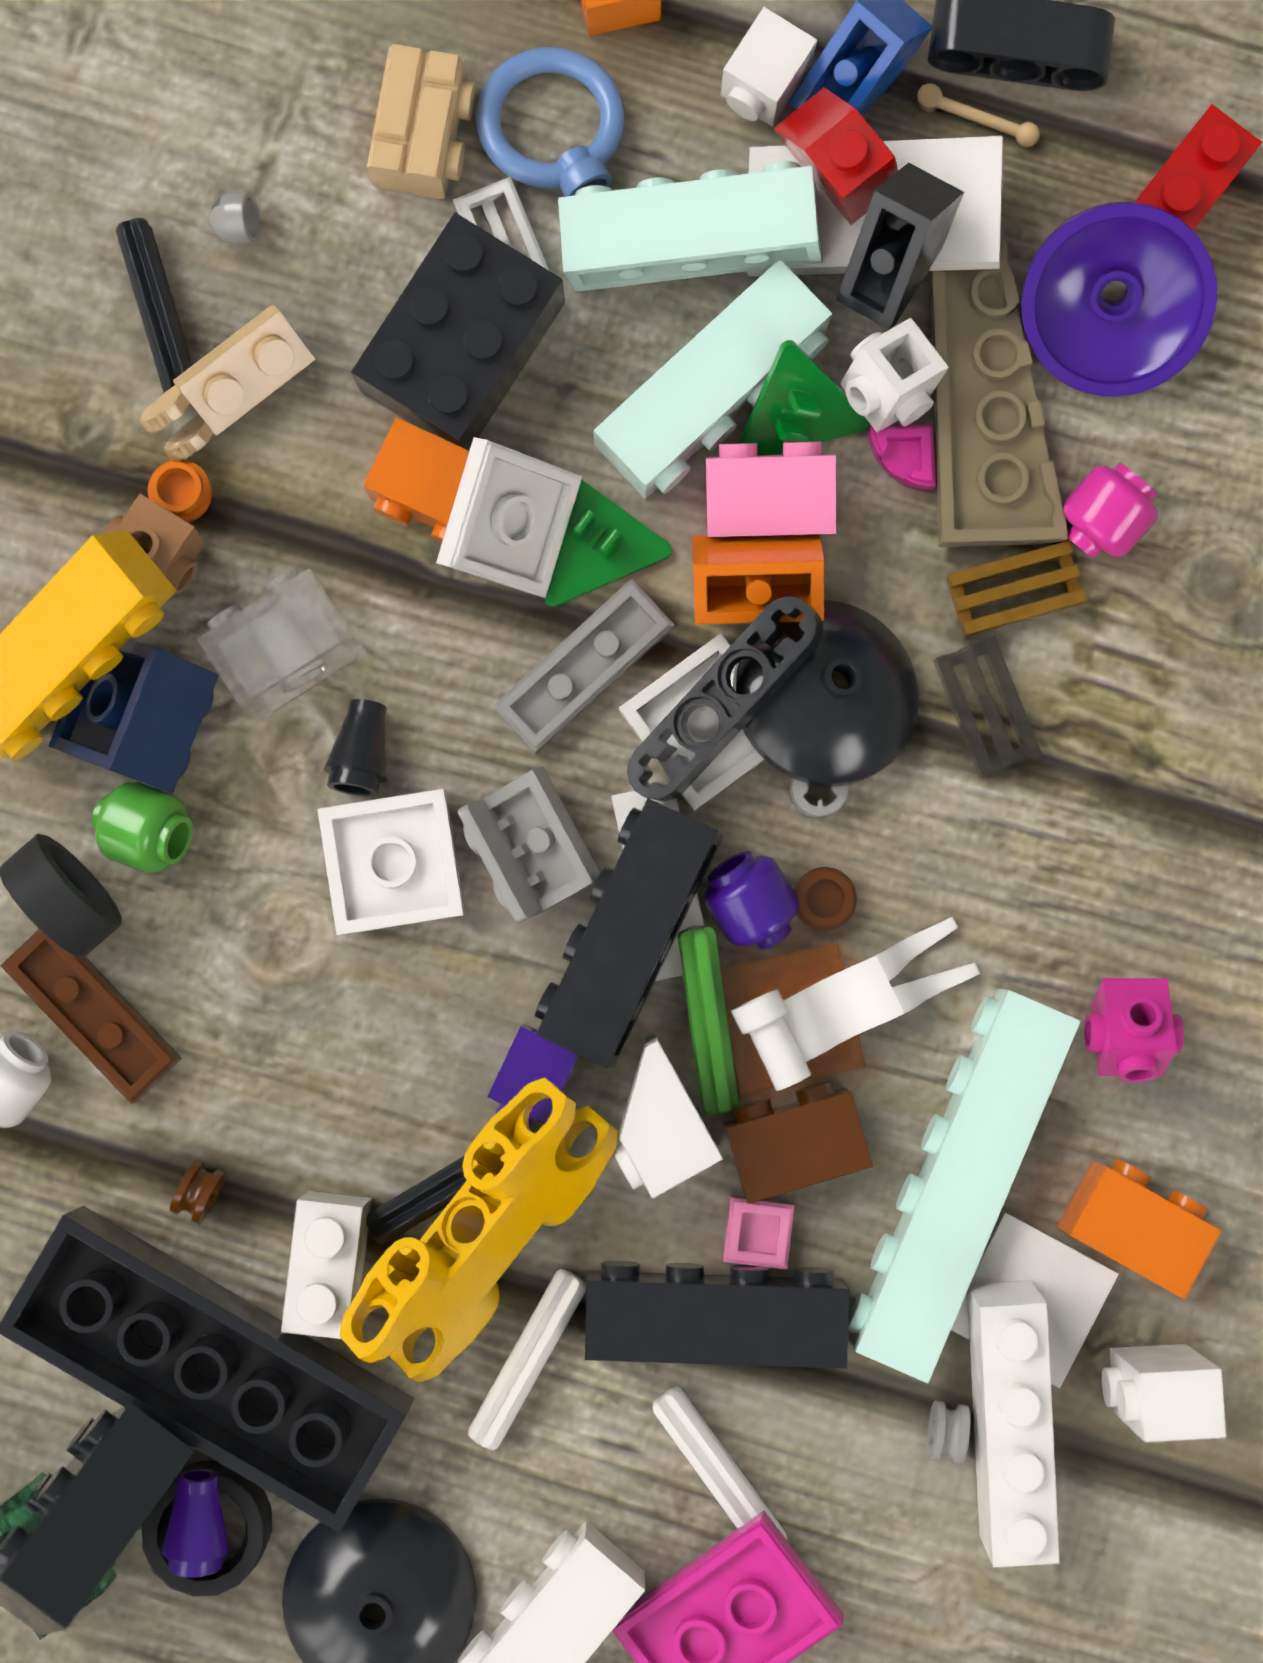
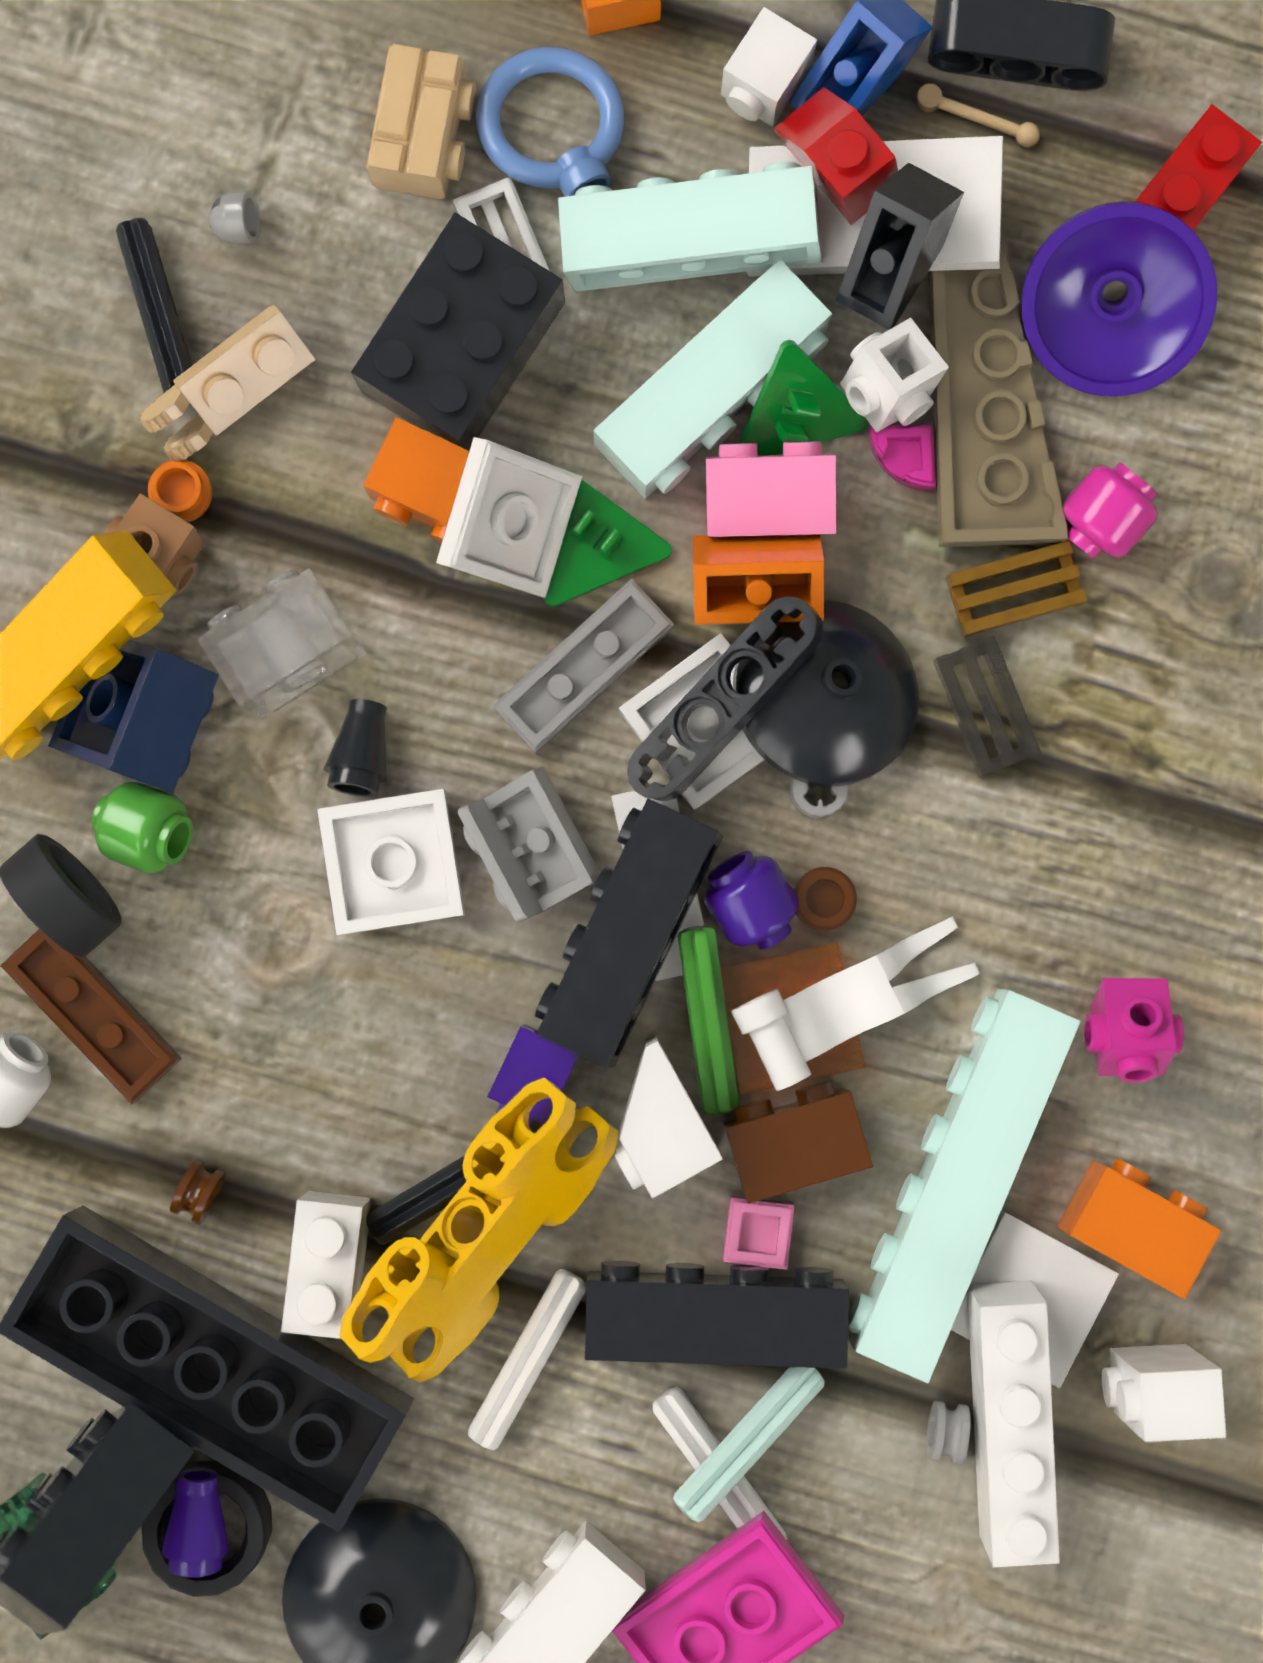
none -> light aqua axle [673,1367,825,1522]

